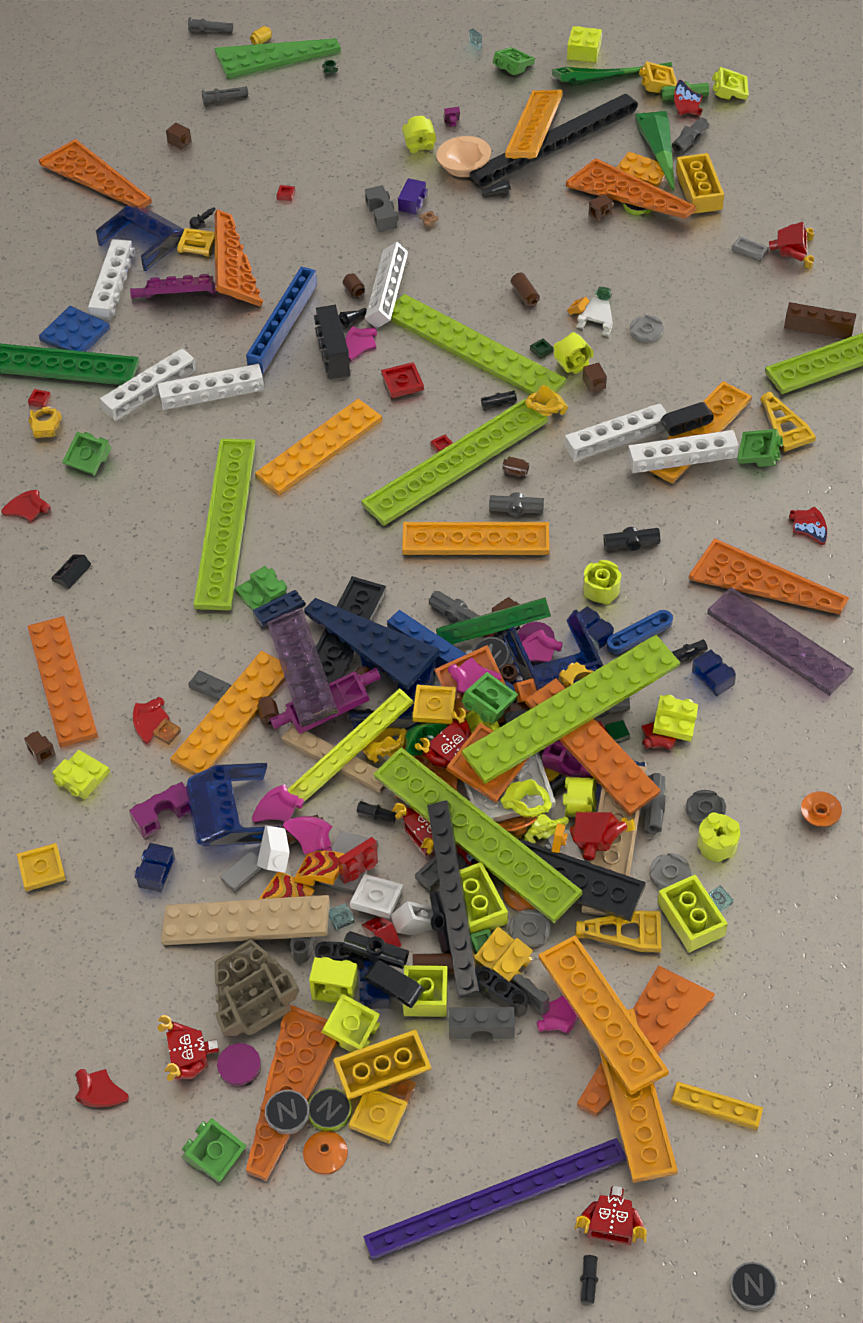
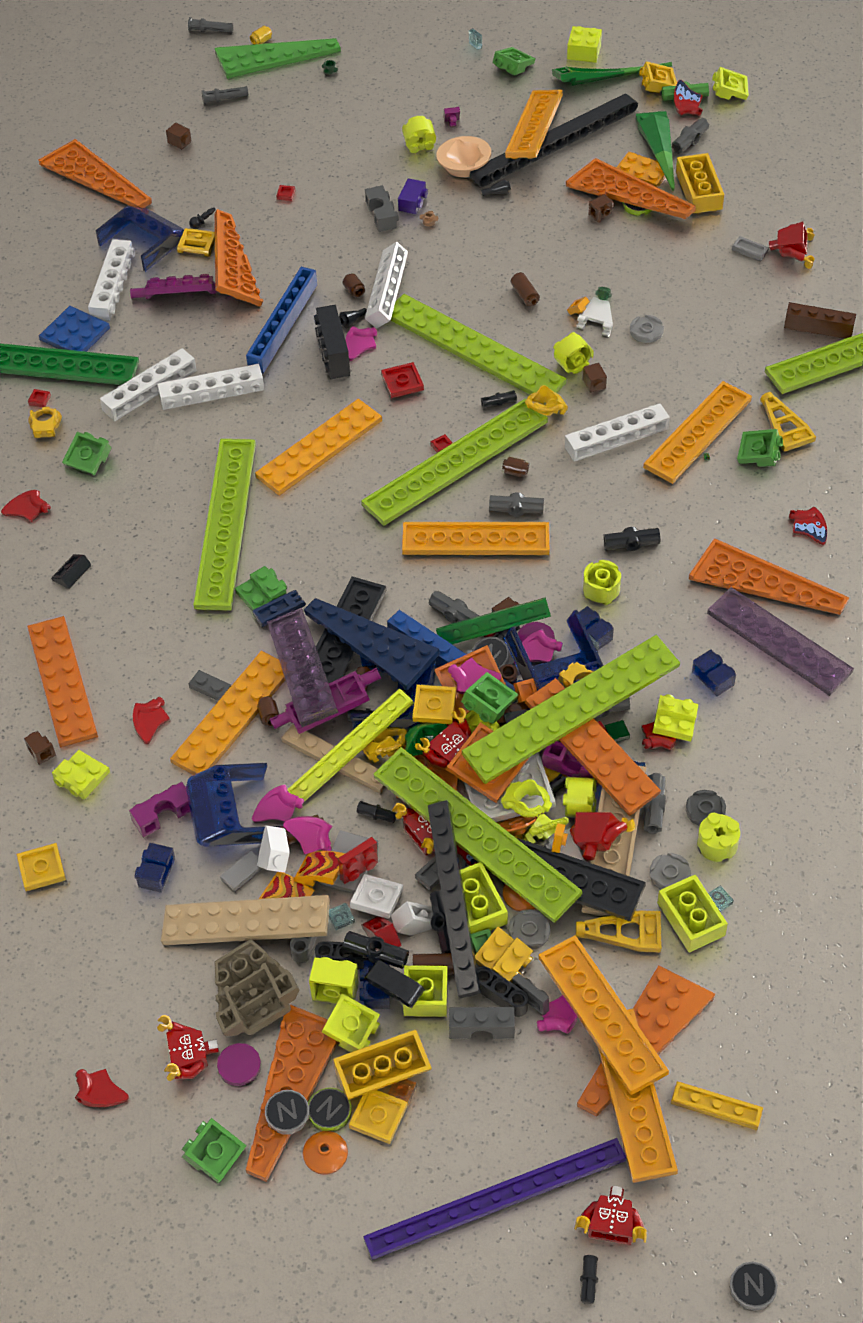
clear orange plate [153,719,181,745] -> none
dark green tile [530,338,554,359] -> none
blue plate [607,610,673,654] -> none
white brick [628,430,739,473] -> none
black beam [660,402,714,436] -> none
black pin [672,639,708,661] -> none
orange dish [801,791,842,827] -> none

